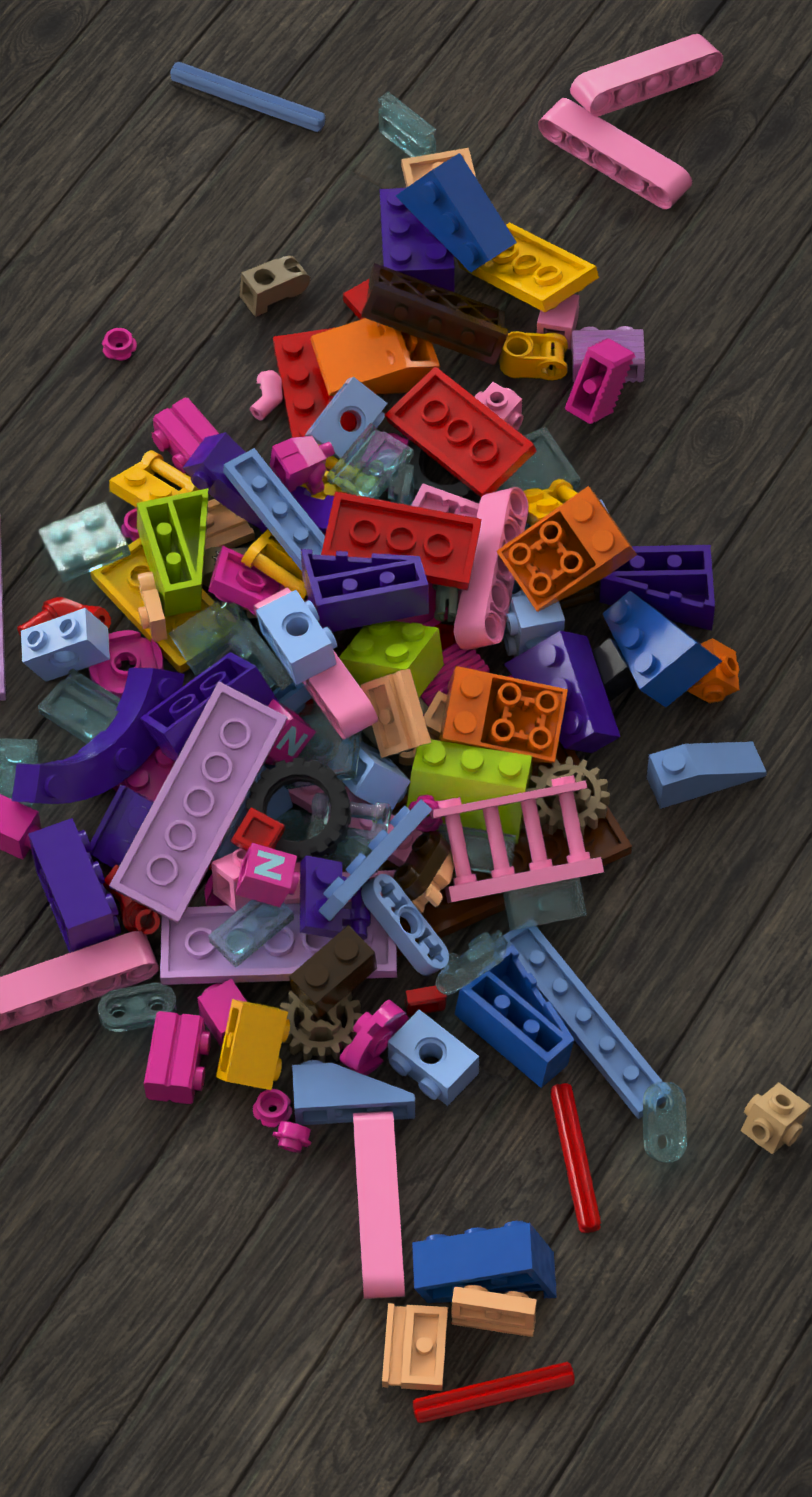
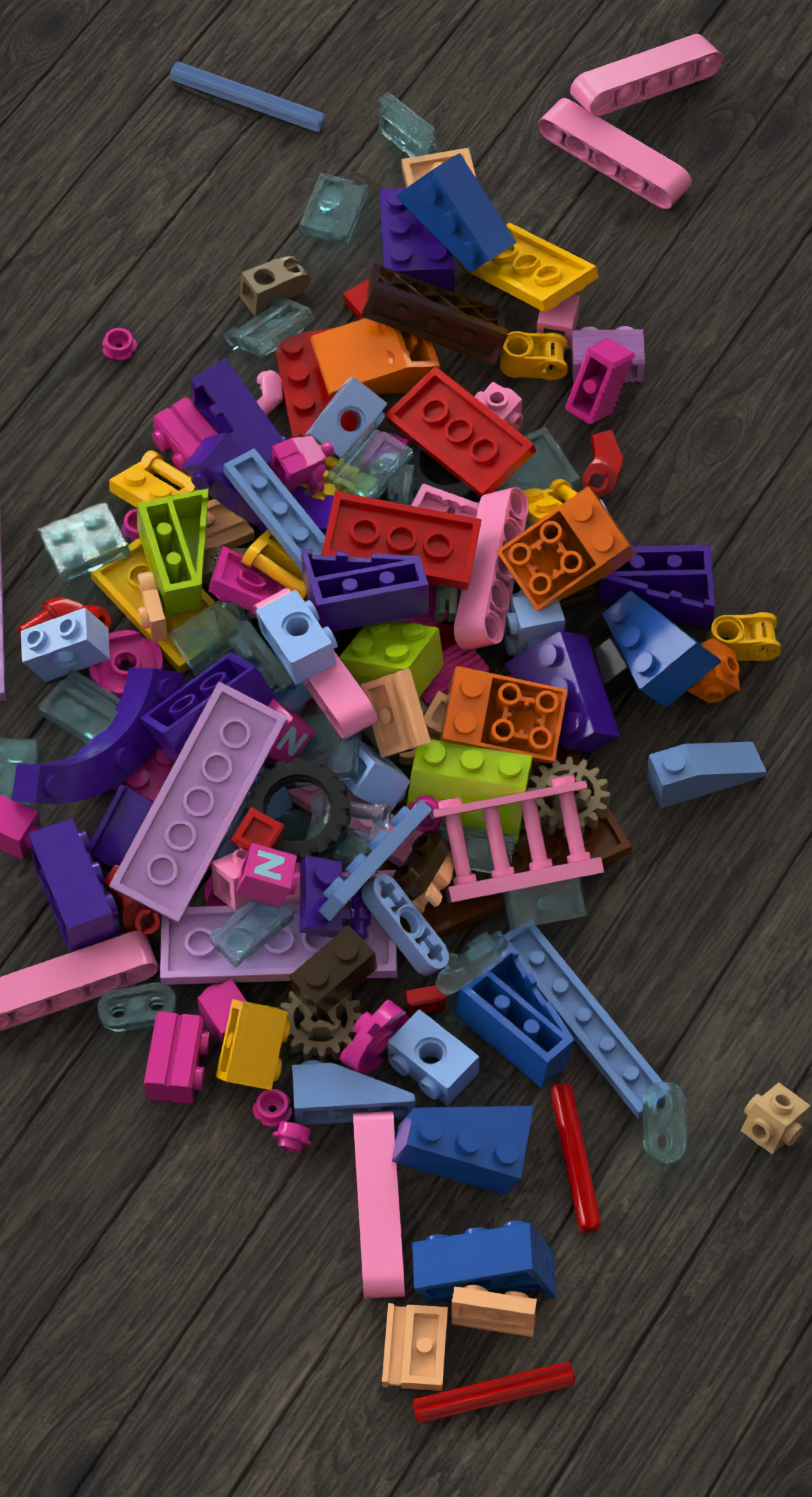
none -> dark purple wedge [190,358,287,471]
none -> clear light blue plate [224,296,315,357]
none -> clear light blue plate [299,173,368,244]
none -> blue wedge [392,1106,534,1195]
none -> red arm [581,430,623,497]
none -> yellow piece [709,612,782,661]

